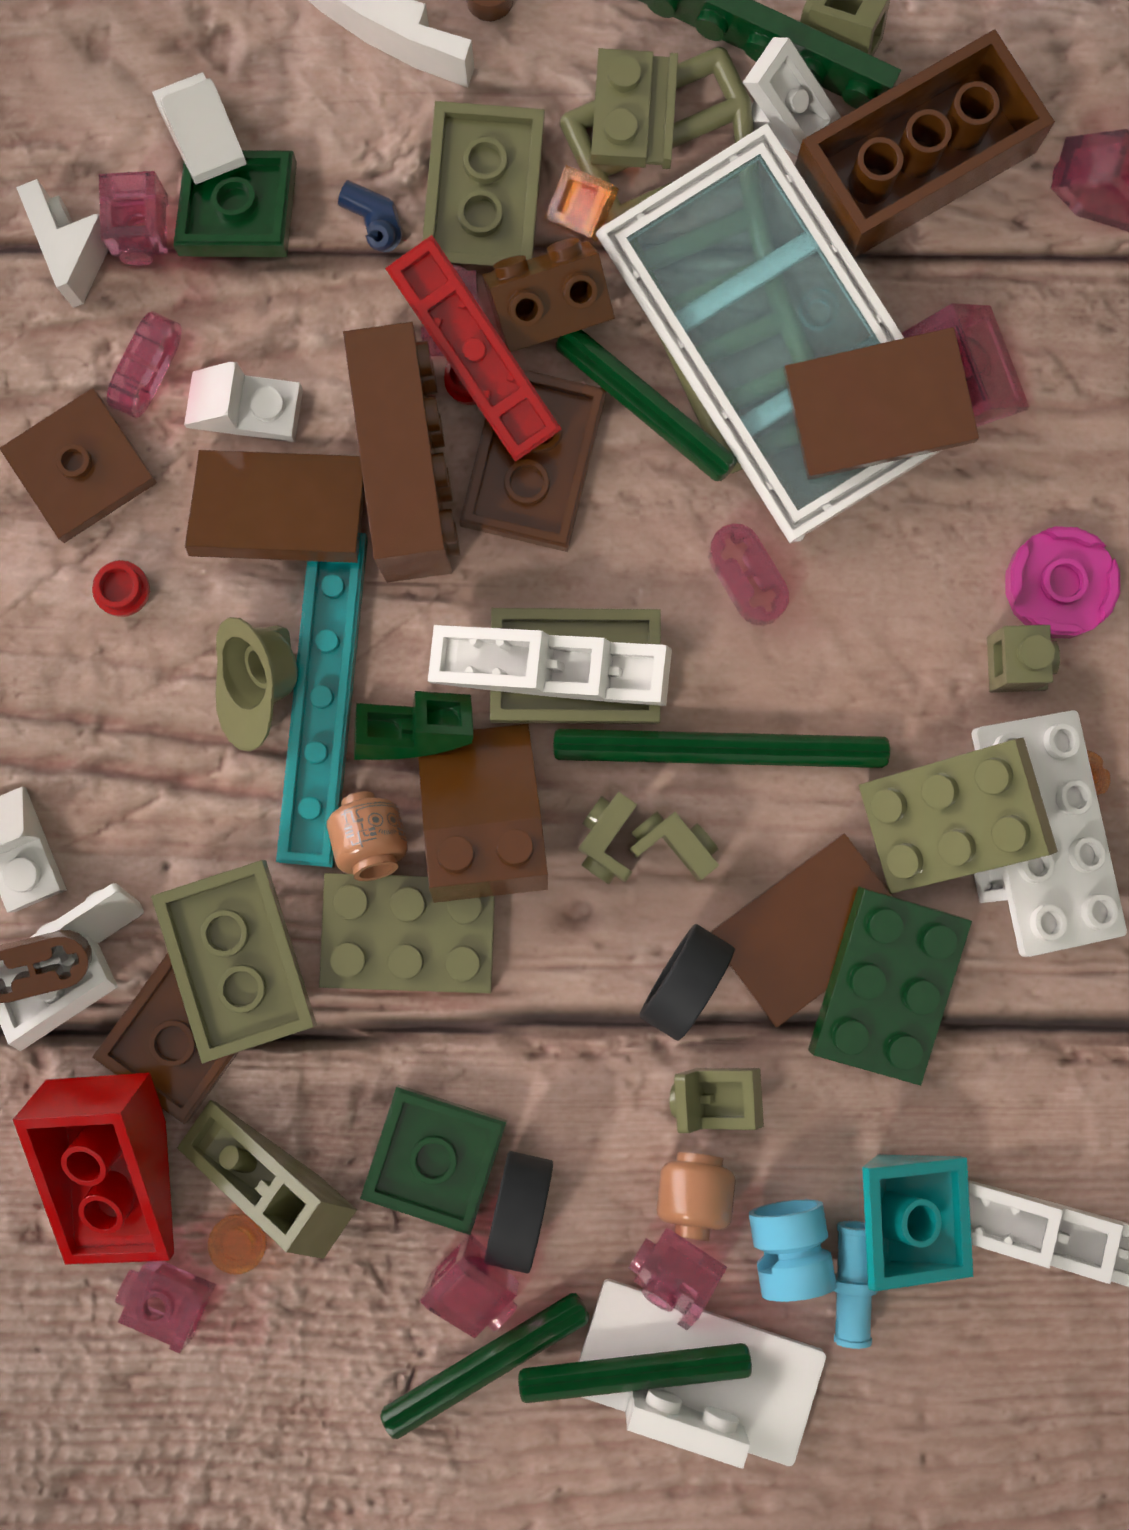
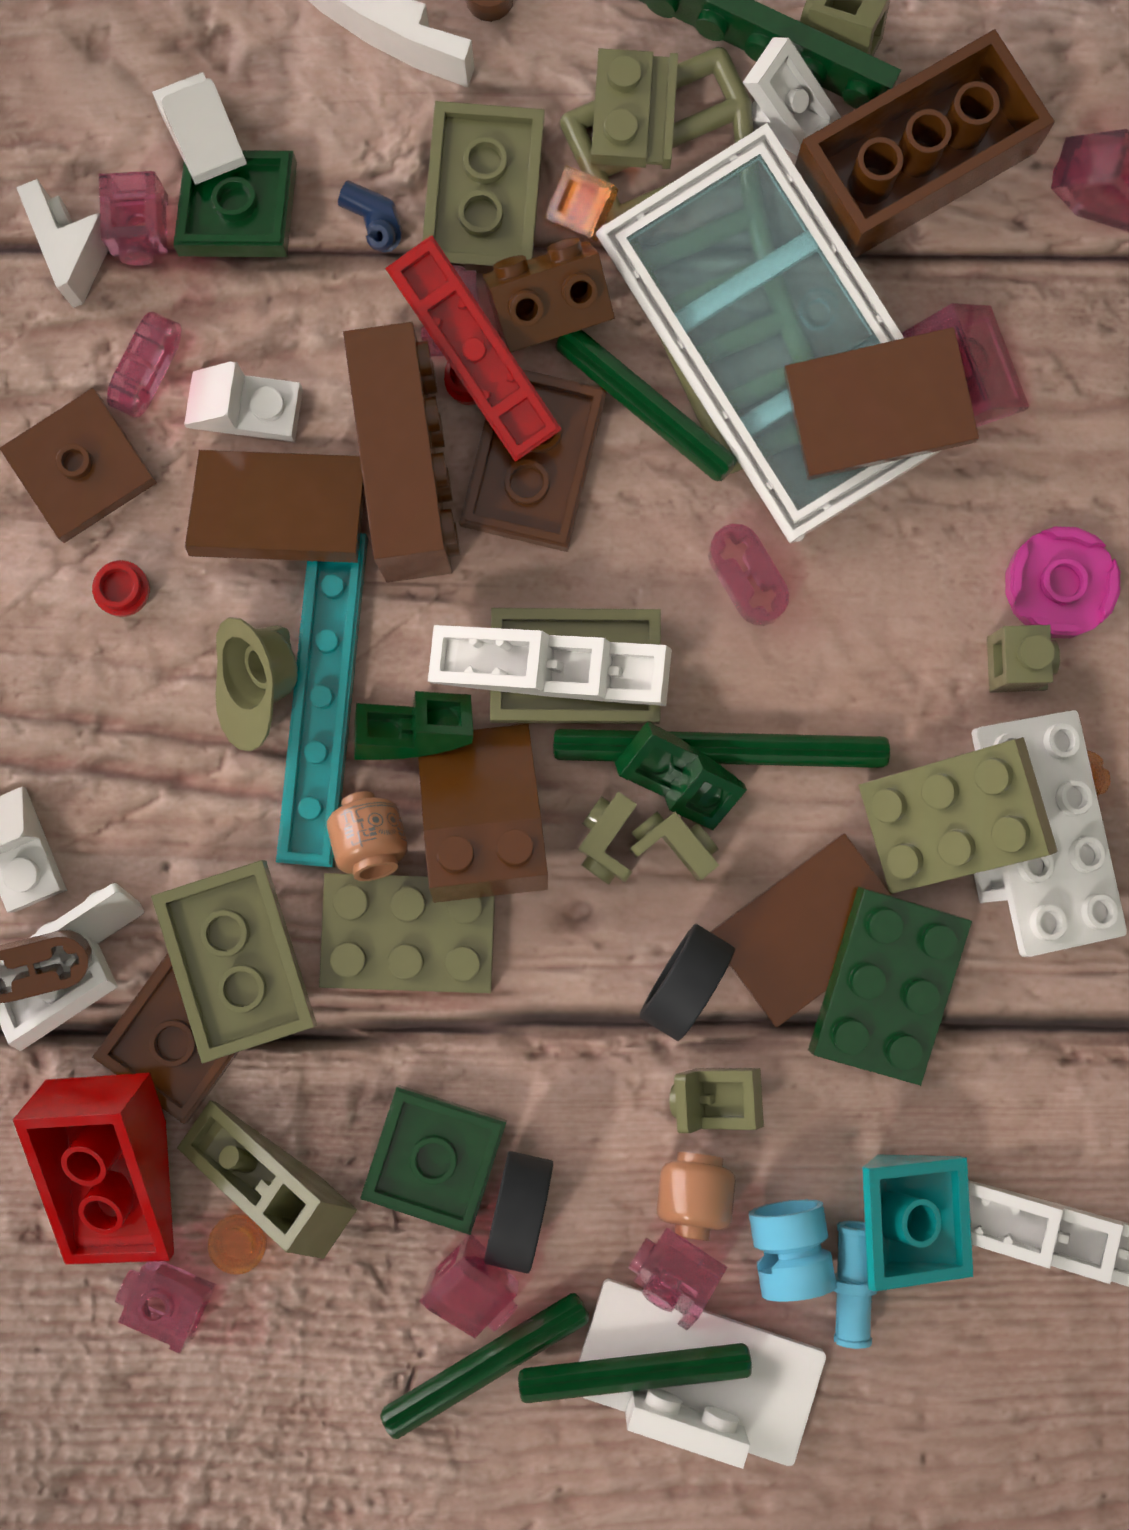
none -> dark green slope [615,721,747,830]

